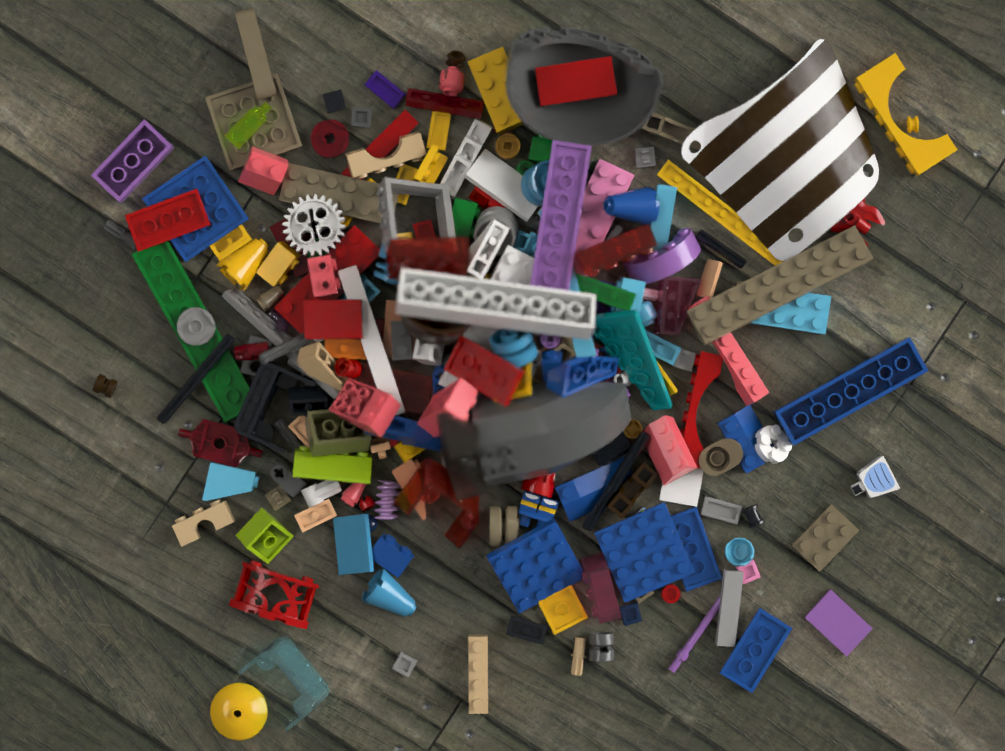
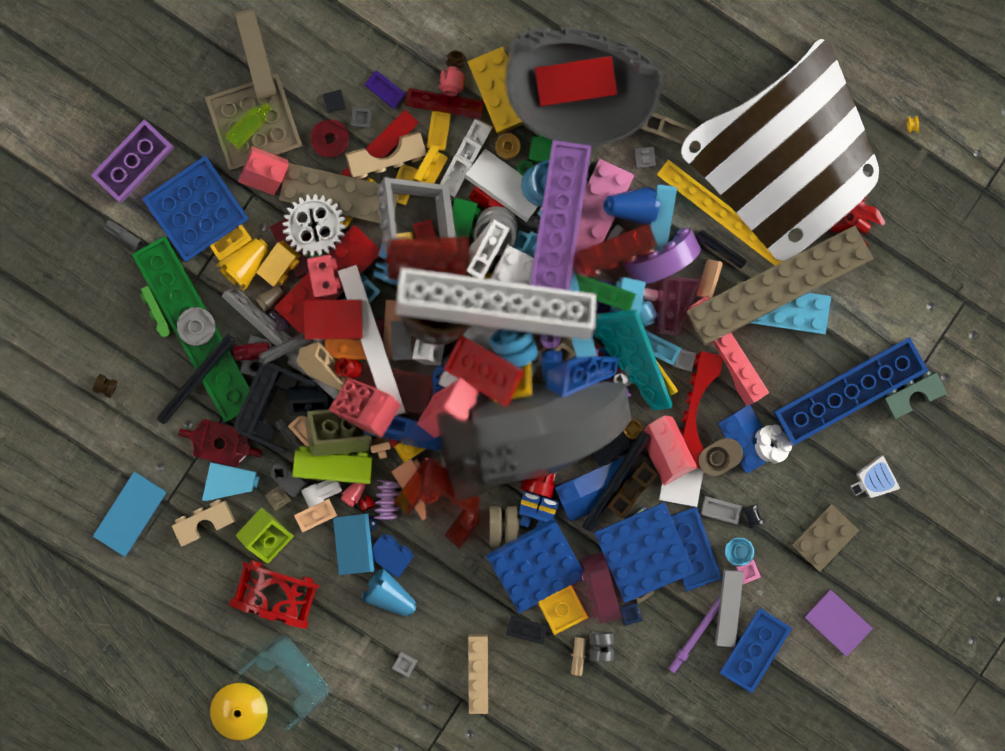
red plate [124,189,211,252] -> none
red tile [661,584,680,604] -> none
yellow arch [854,53,957,176] -> none
none -> dark azure tile [93,472,167,557]
none -> bright green hinge [140,286,171,337]
none -> sand green arch [883,371,947,419]

